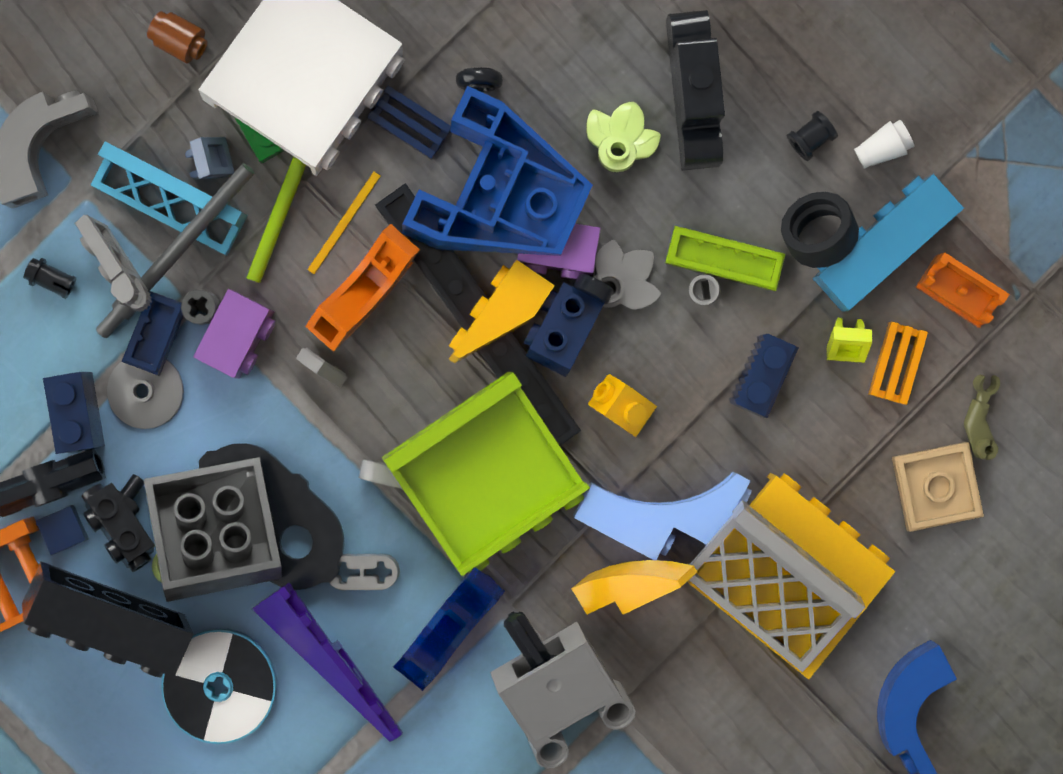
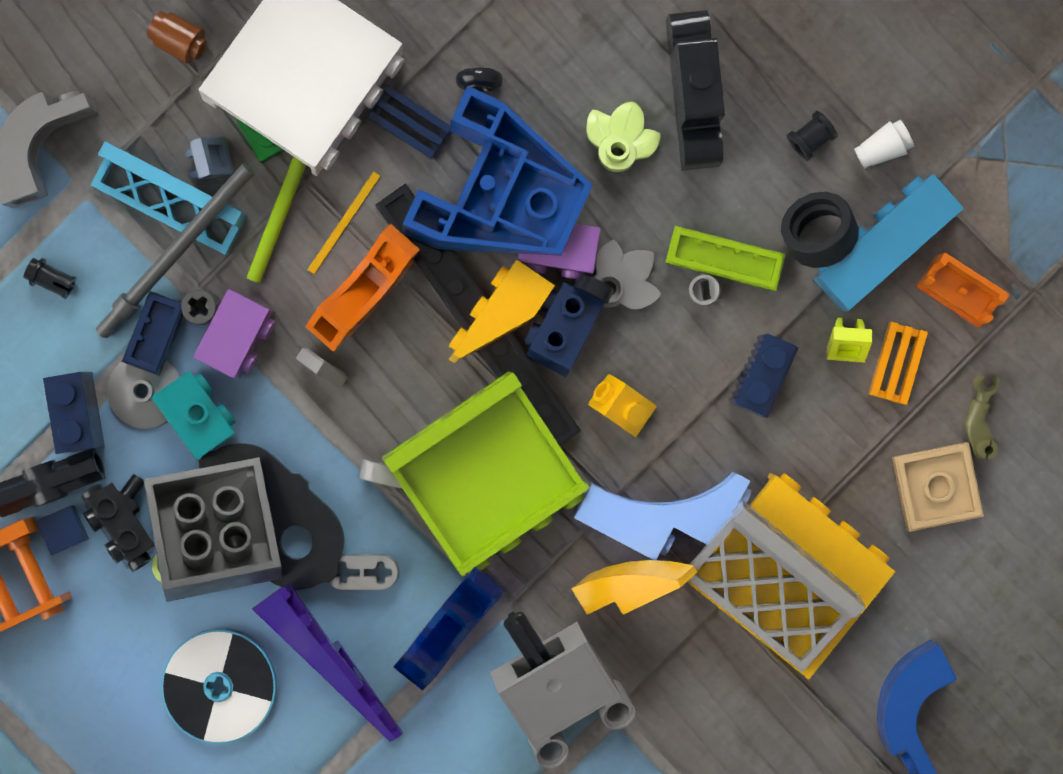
black brick [22,561,193,678] -> none
light grey hinge [75,215,152,312] -> none
none -> teal brick [151,370,236,460]

